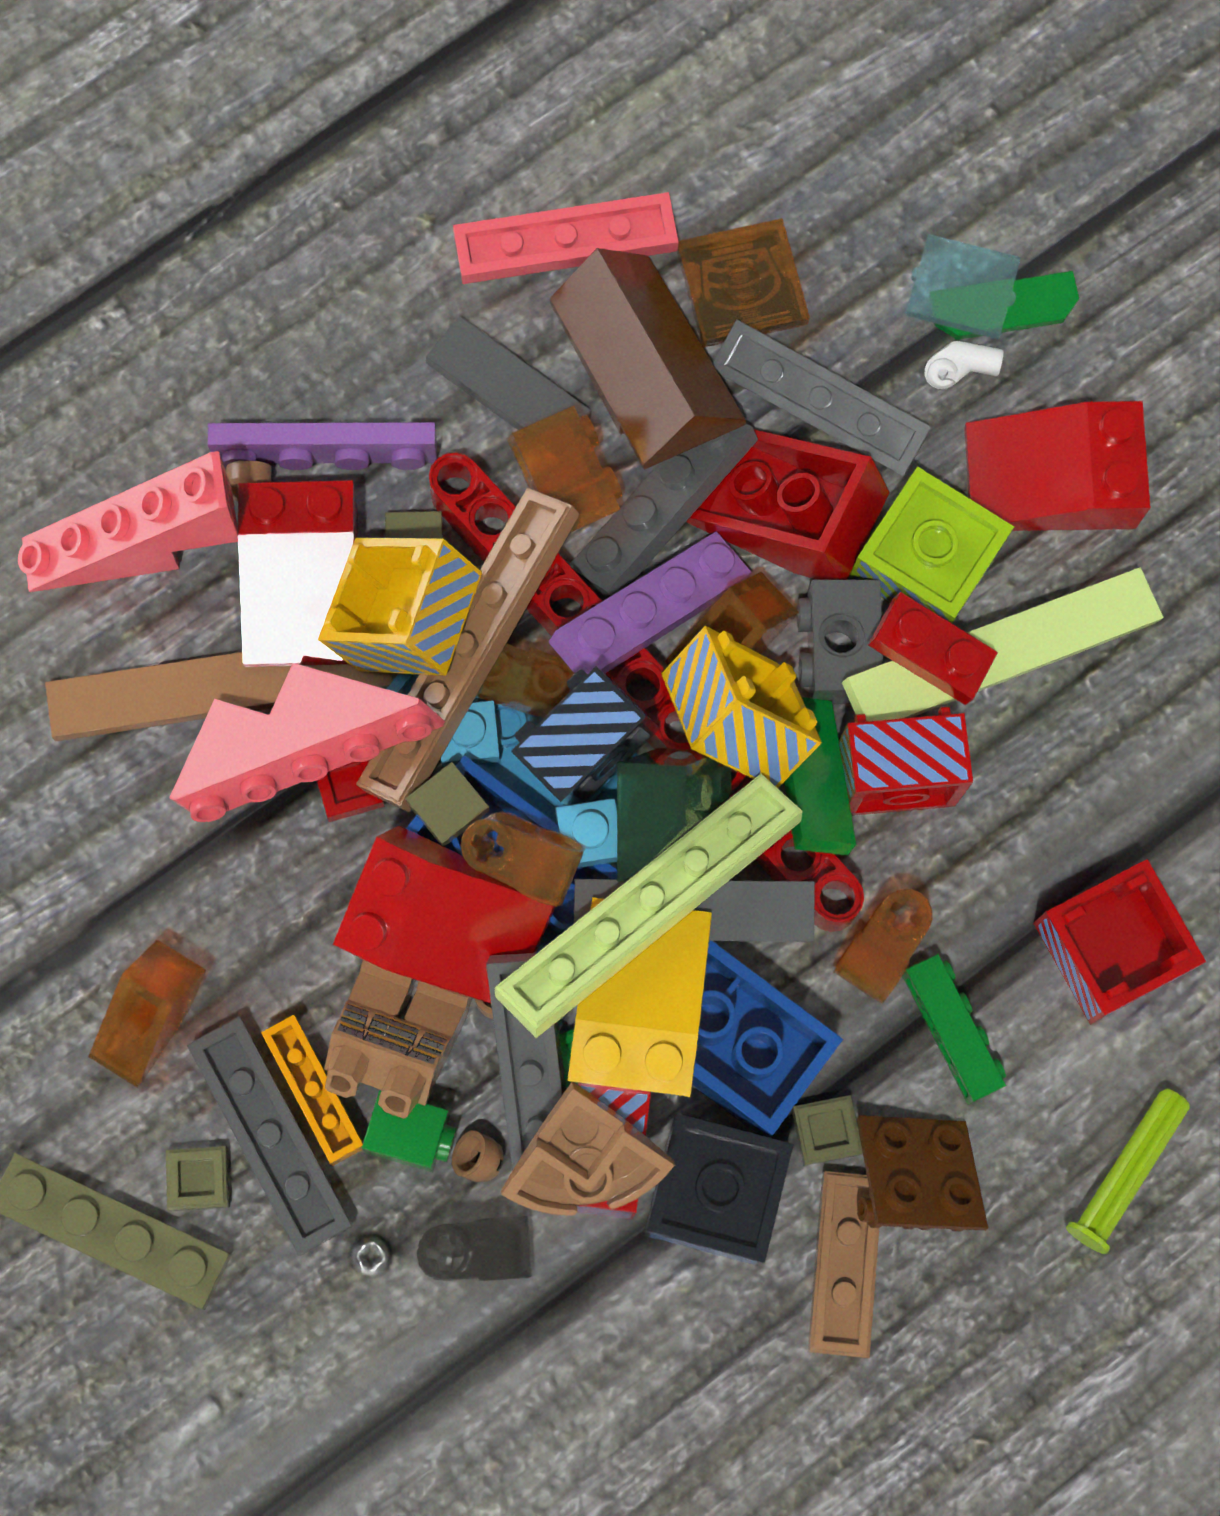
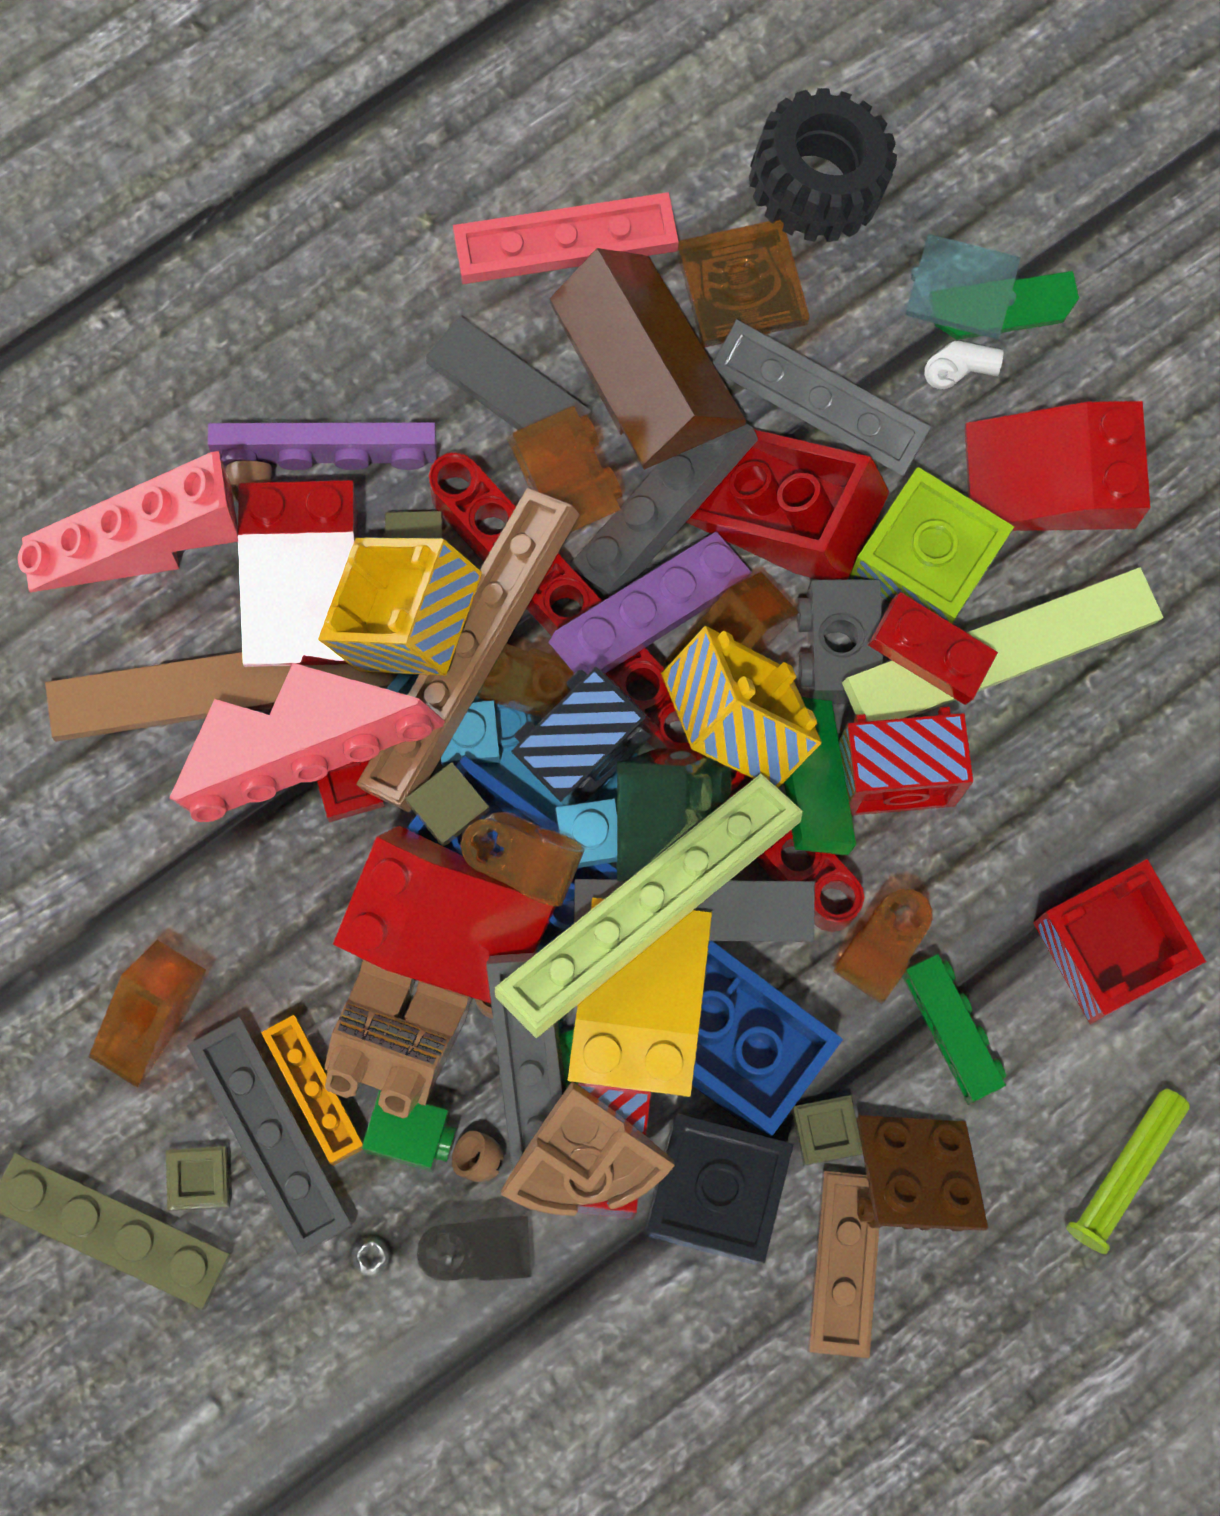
none -> black tyre [749,88,897,242]

